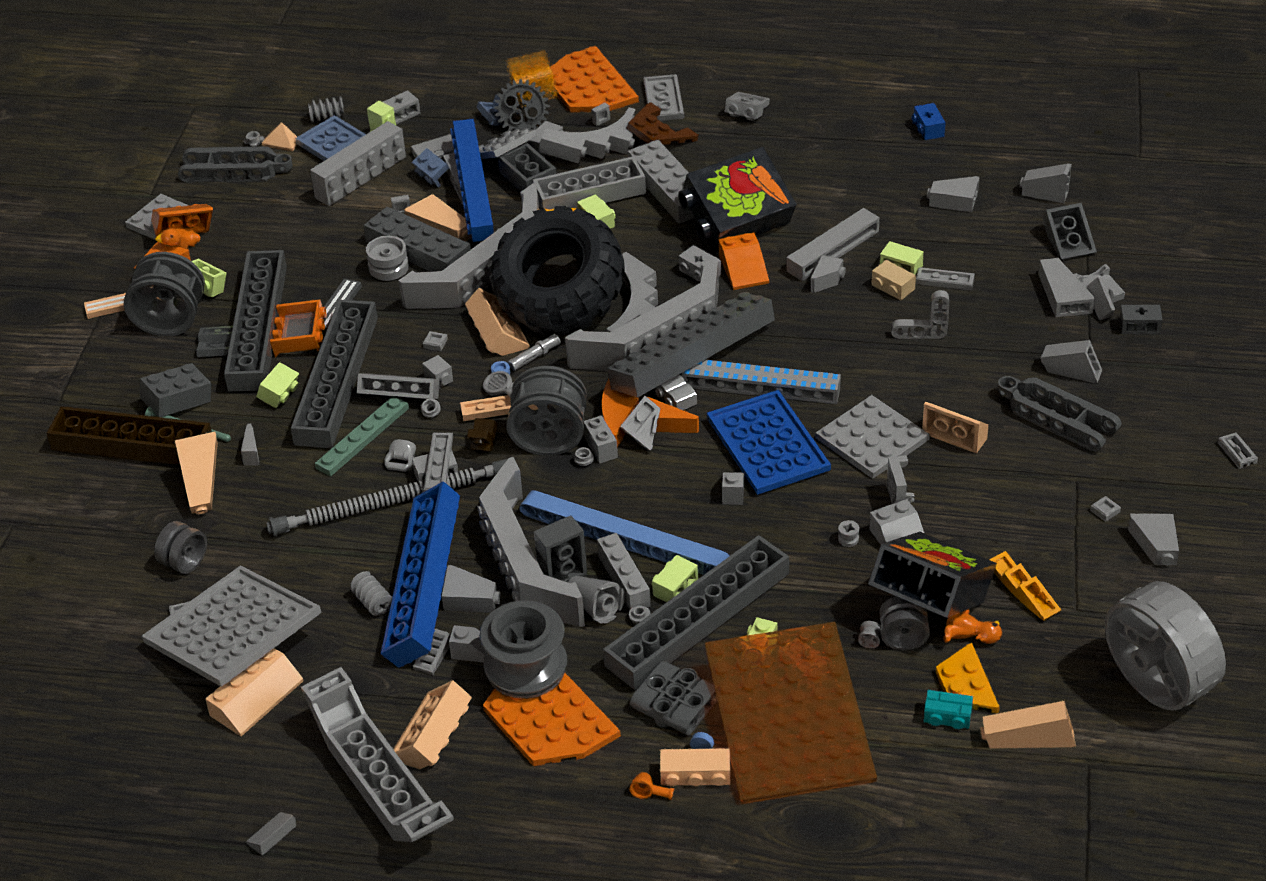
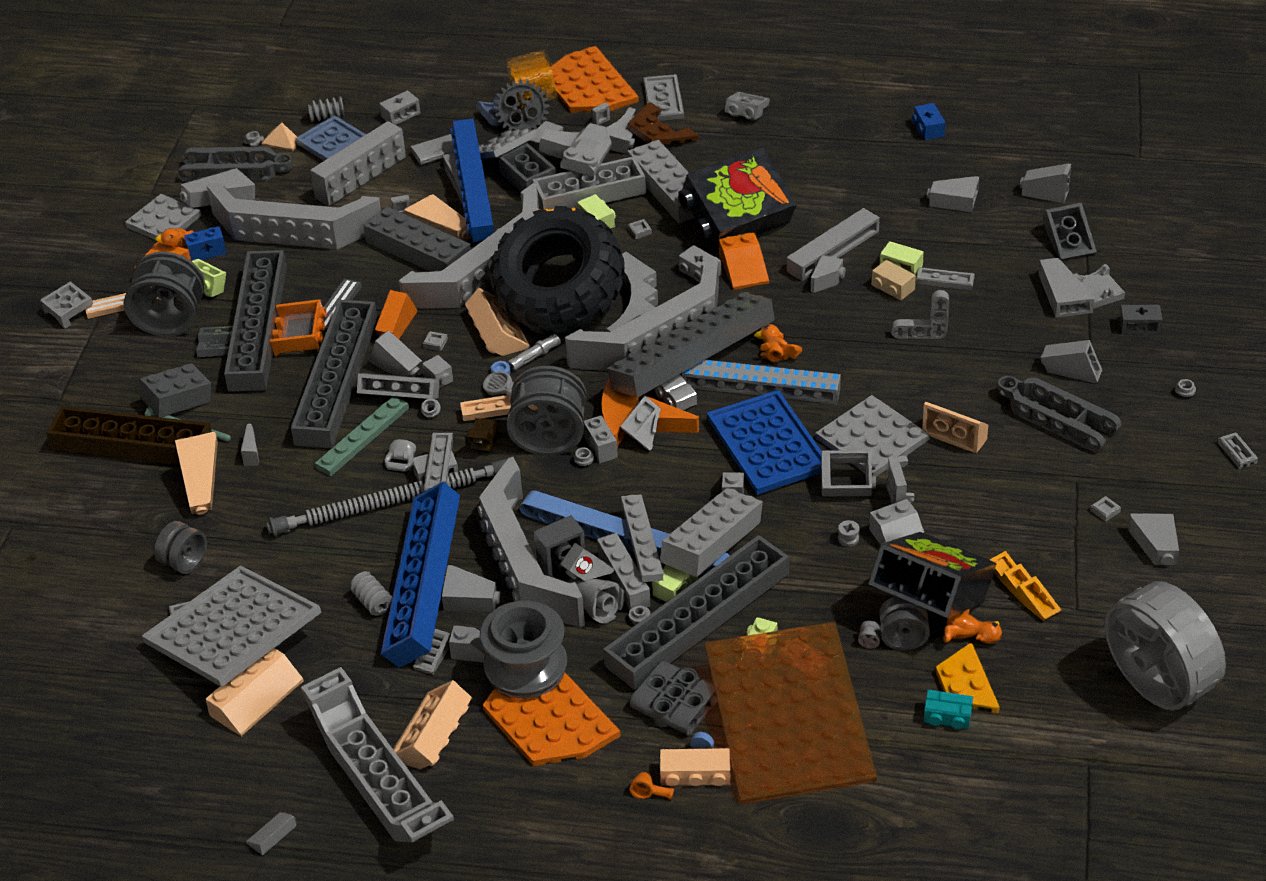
orange slope [151,204,213,237] -> none
yellowish green brick [256,362,299,408] -> none
light grey wheel [366,235,408,281] -> none
yellowish green brick [367,101,396,132] -> none
sand blue bracket [412,148,450,188] -> none
light nougat slope [980,701,1076,748] -> none
light grey slope [1086,276,1115,320] -> none
none -> light grey piece [40,282,93,329]
none -> light grey slope [180,168,255,208]
none -> blue brick [184,227,227,261]
none -> light grey slope [206,183,381,249]
none -> light grey slope [368,330,422,377]
none -> orange slope [375,290,417,339]
none -> light grey slope [560,123,612,176]
none -> light grey slope [561,543,614,581]
none -> light grey plate [621,495,663,582]
none -> light grey tile [628,219,652,239]
none -> light grey brick [660,488,763,577]
none -> orange animal [754,324,802,362]
none -> light grey window [821,450,876,496]
none -> light grey plate [1175,379,1196,397]

